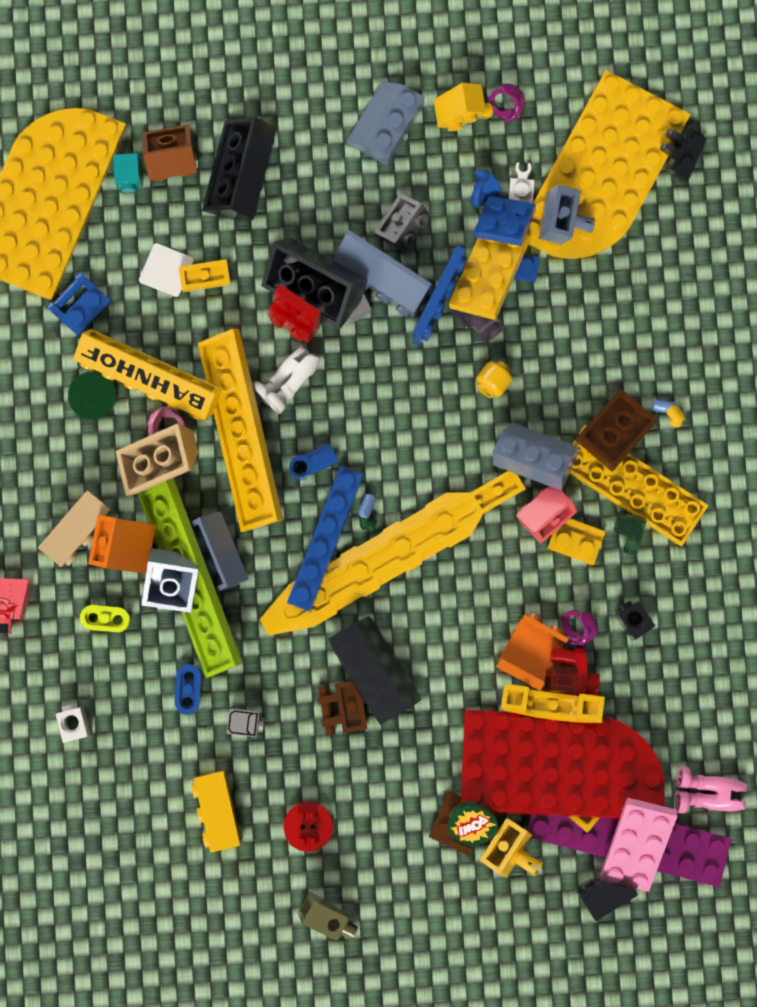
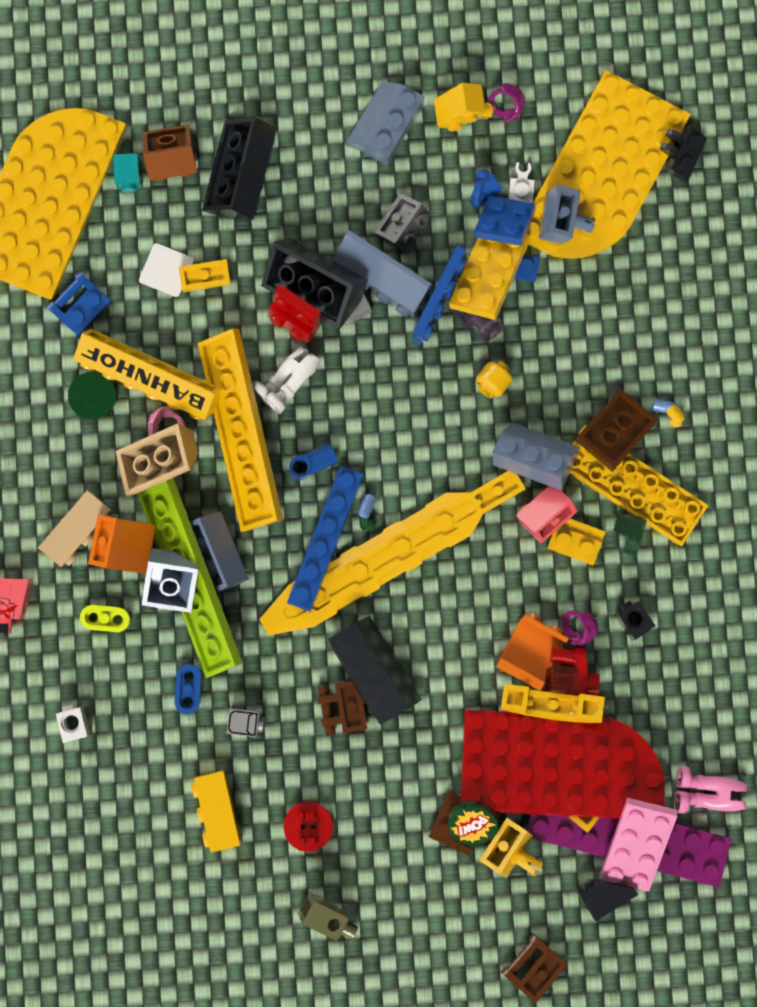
none -> reddish brown plate [501,933,568,1003]

